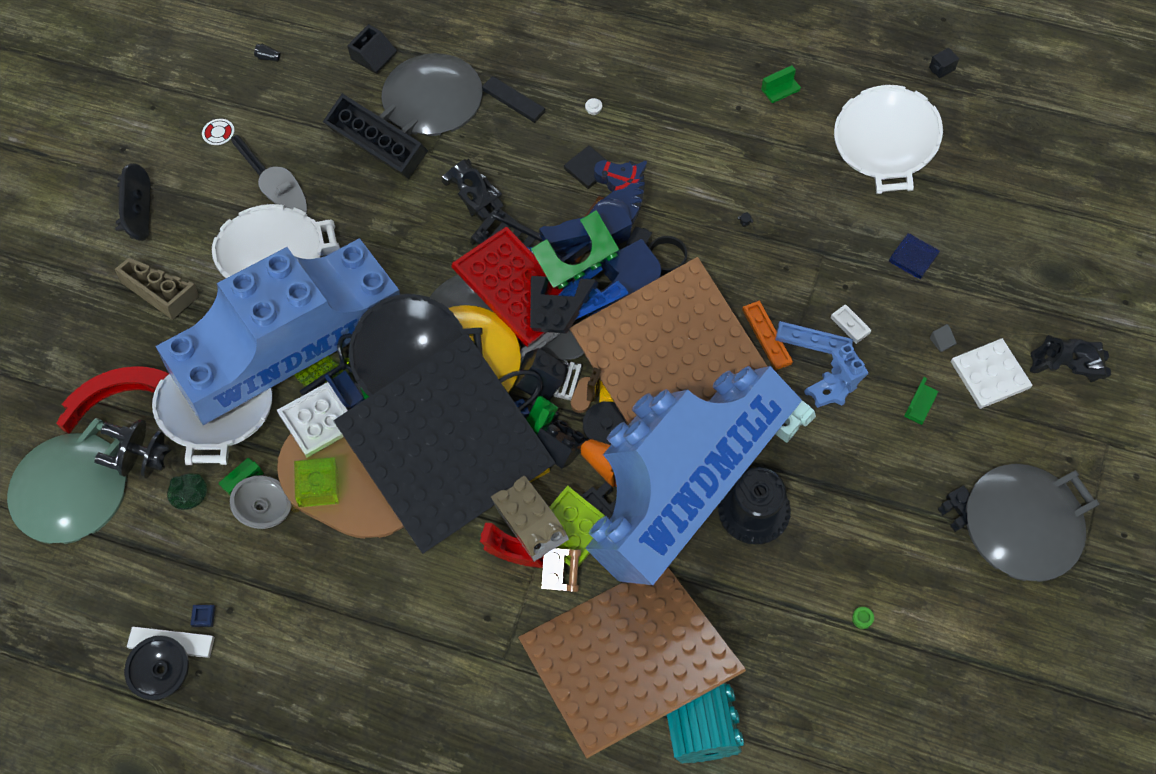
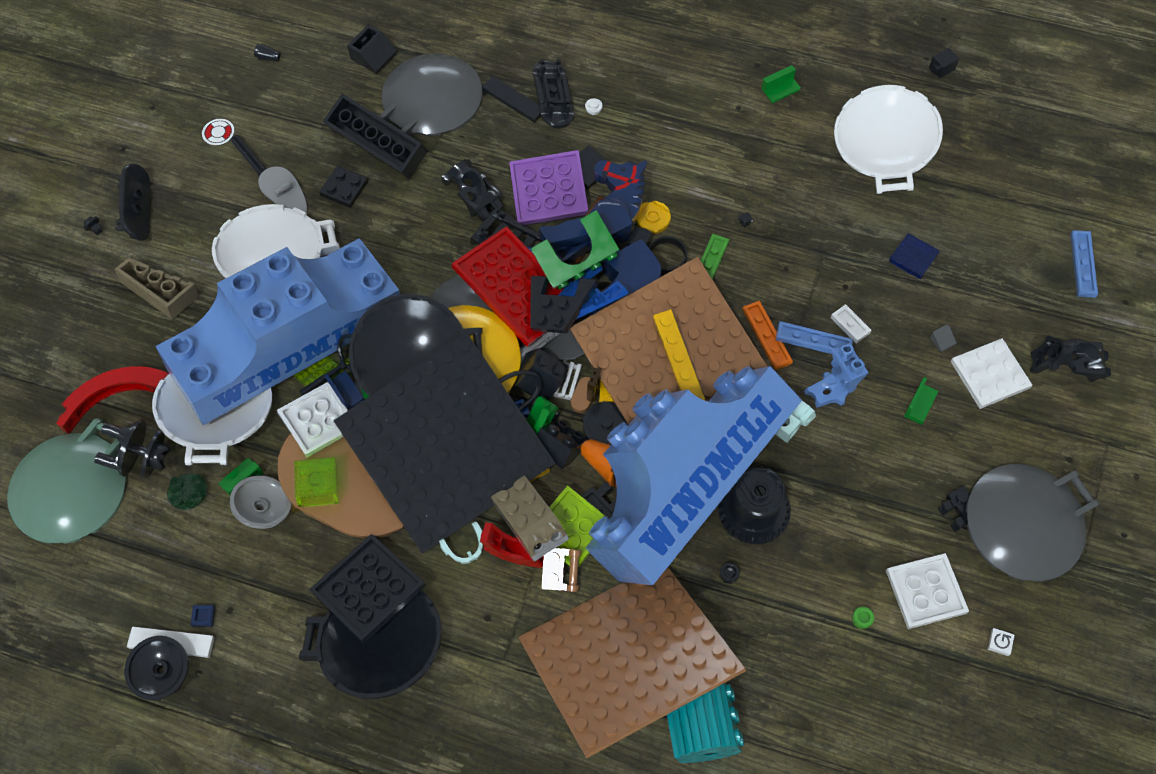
none -> black plate [83,216,103,236]
none -> black dish [299,591,442,699]
none -> black plate [309,534,426,644]
none -> black plate [319,166,368,208]
none -> light aqua piece [439,522,483,564]
none -> medium lavender plate [509,150,588,225]
none -> black piece [532,59,574,128]
none -> yellow tile [635,201,671,234]
none -> yellow plate [653,309,705,400]
none -> bright green tile [701,234,730,280]
none -> black tile [719,562,740,584]
none -> white plate [886,553,969,629]
none -> white tile [987,628,1014,656]
none -> medium blue tile [1070,230,1098,298]

